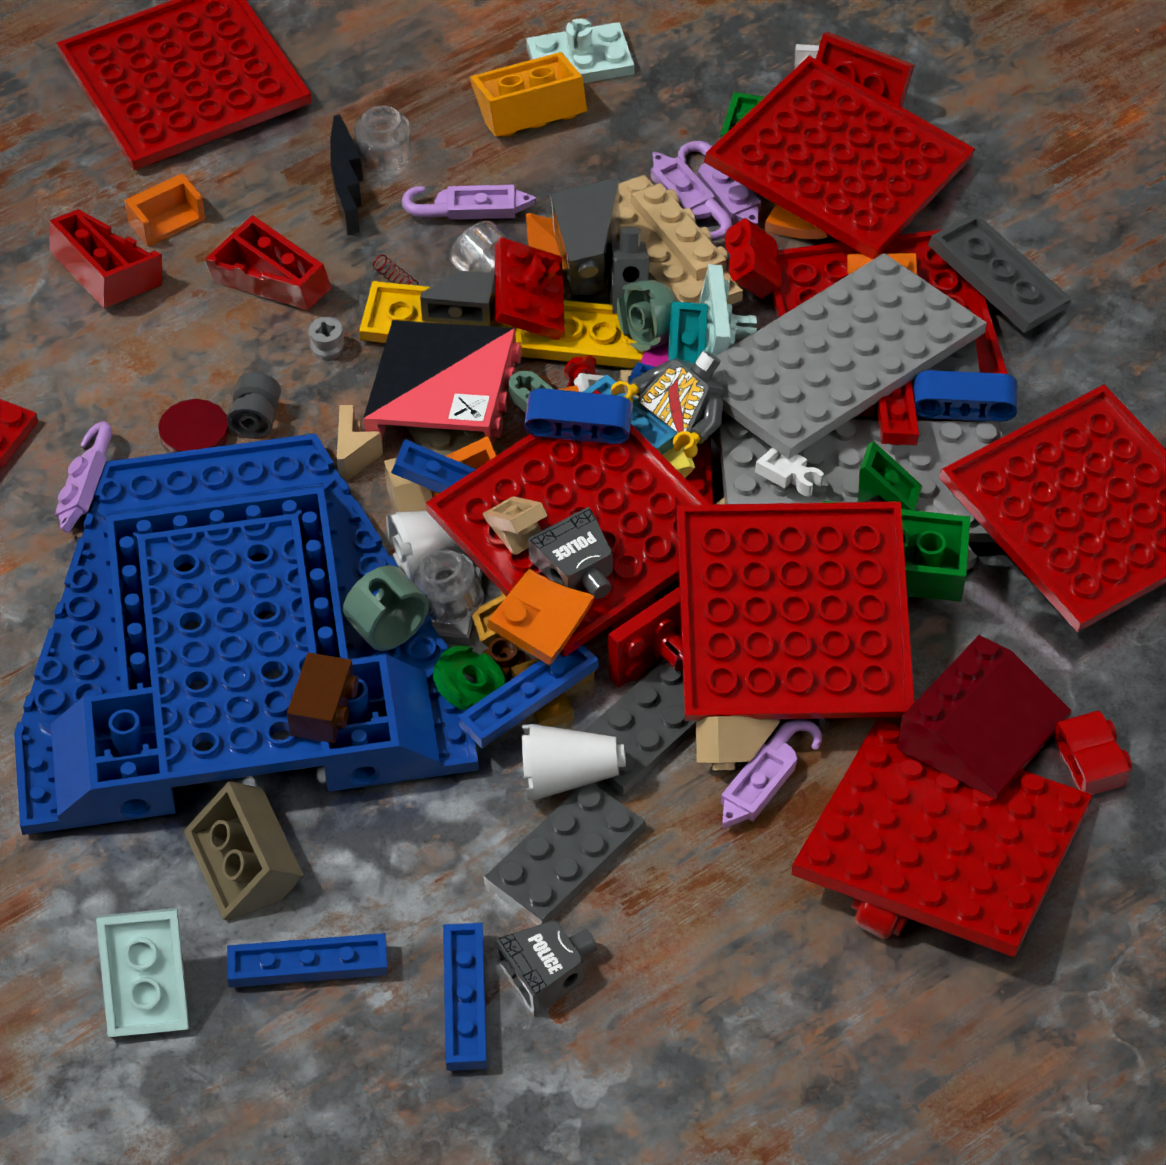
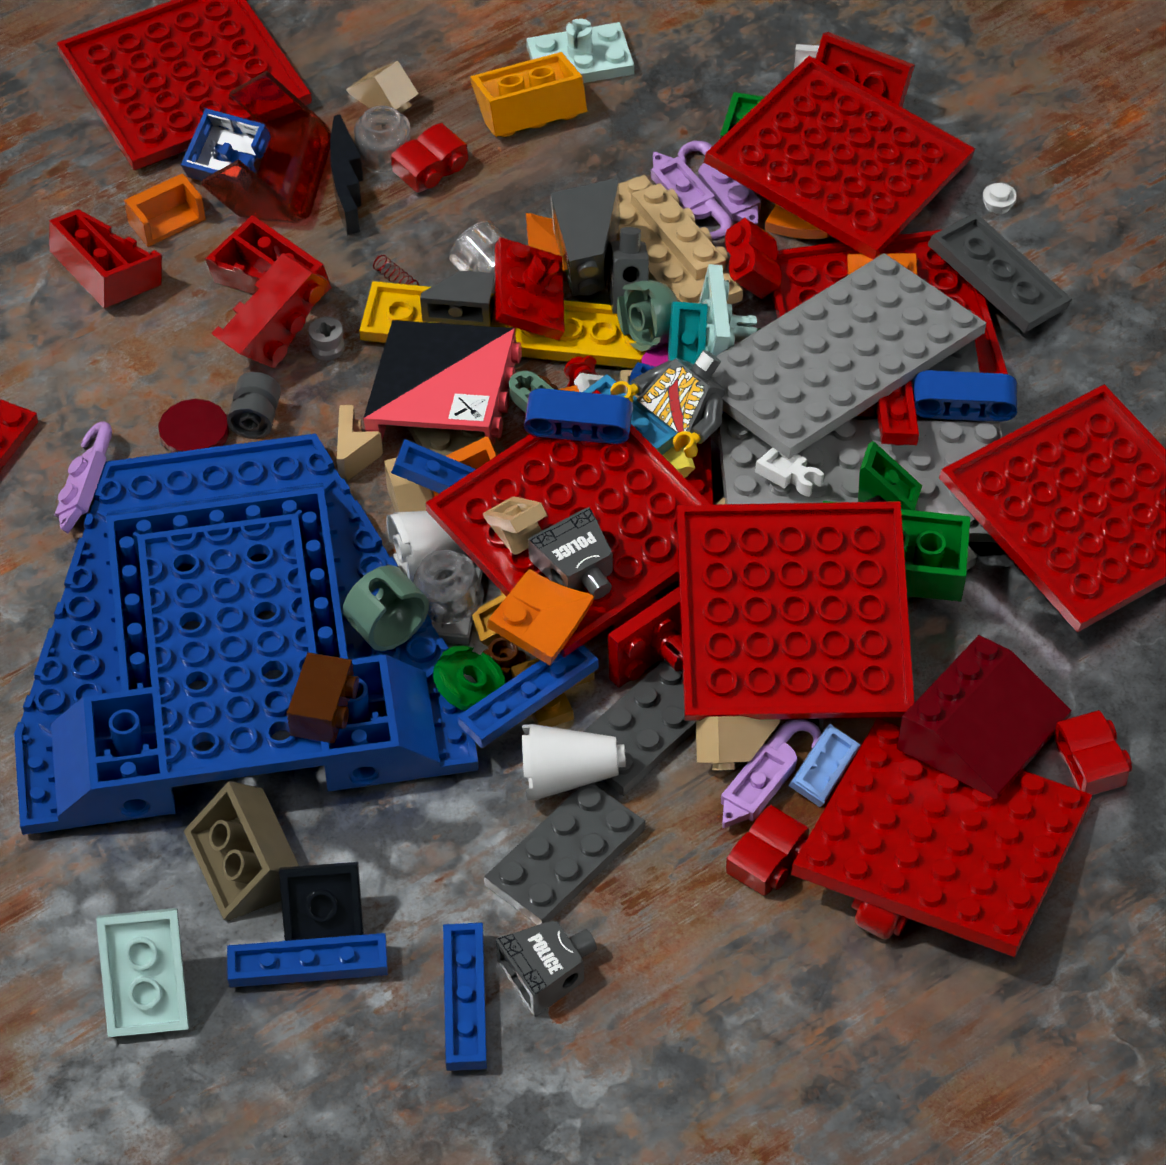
lavender plate [402,185,536,220] -> none
none -> piece [181,108,271,193]
none -> clear red windscreen [201,70,331,224]
none -> red wedge [211,253,329,369]
none -> black tile [279,862,364,941]
none -> tan slope [346,60,419,116]
none -> red brick [391,123,468,193]
none -> red brick [726,805,809,896]
none -> light blue plate [788,724,861,807]
none -> white plate [983,183,1017,214]

